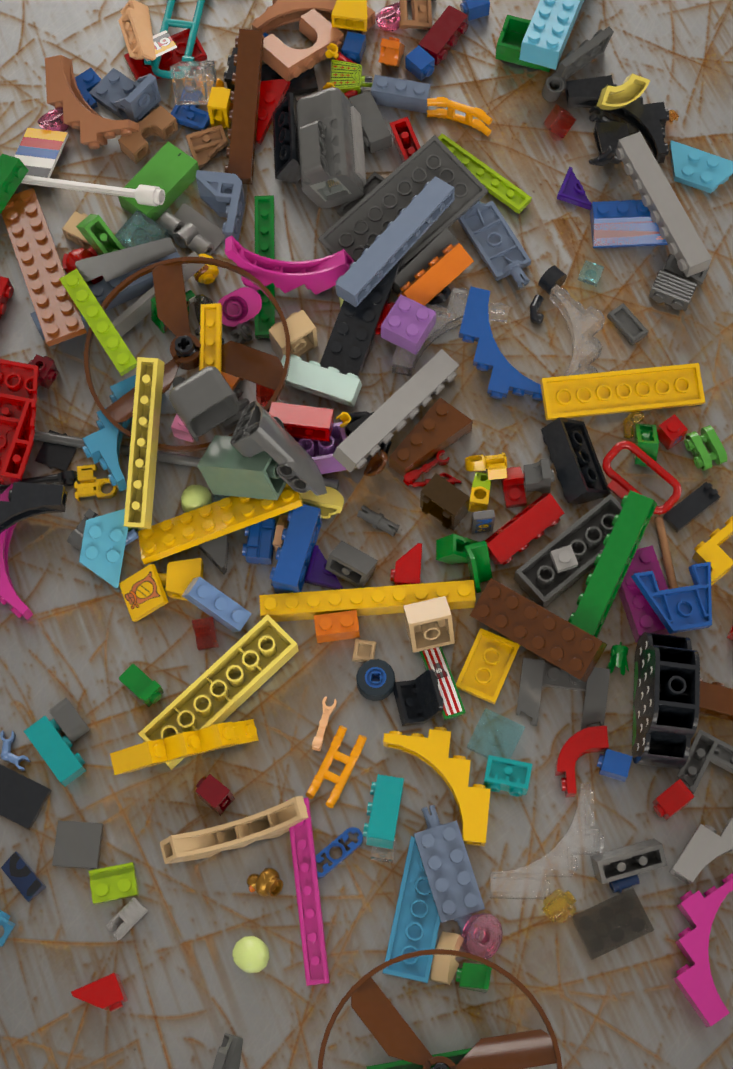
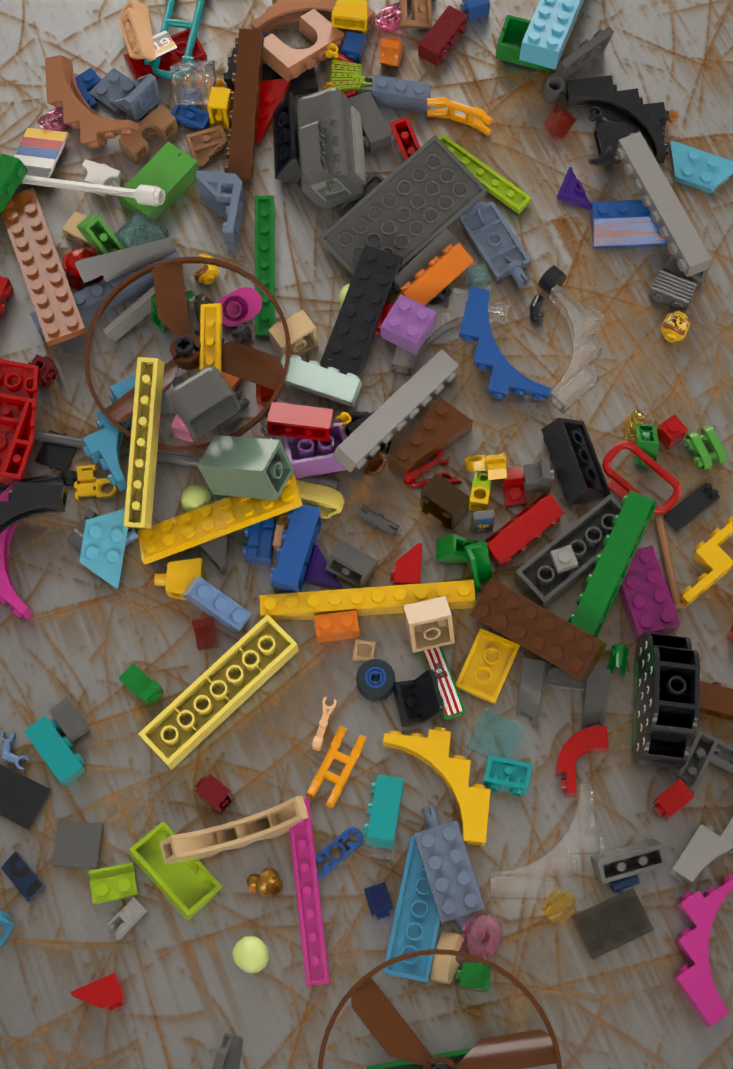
lime plate [59,269,137,376] -> none
yellow arch [110,719,258,775] -> none
yellow tile [119,564,169,622] -> none
light grey panel [159,203,225,255] -> none
dark pink arch [224,235,354,295] -> none
dark grey panel [230,401,327,496] -> none
sand blue brick [336,176,455,307] -> none
blue brick [405,46,435,81] -> none
yellow plate [540,363,705,420] -> none
clear light blue plate [578,260,604,287] -> none
blue brick [596,749,633,782] -> none
light yellow brick [597,73,650,110] -> none
dark grey tile [607,303,649,346] -> none
blue wing [631,562,712,634] -> none
none -> white brick [82,159,123,197]
none -> lime slope [128,821,222,921]
none -> clear blue brick [363,882,394,920]
none -> clear light blue brick [465,263,492,292]
none -> yellow head [660,311,690,342]

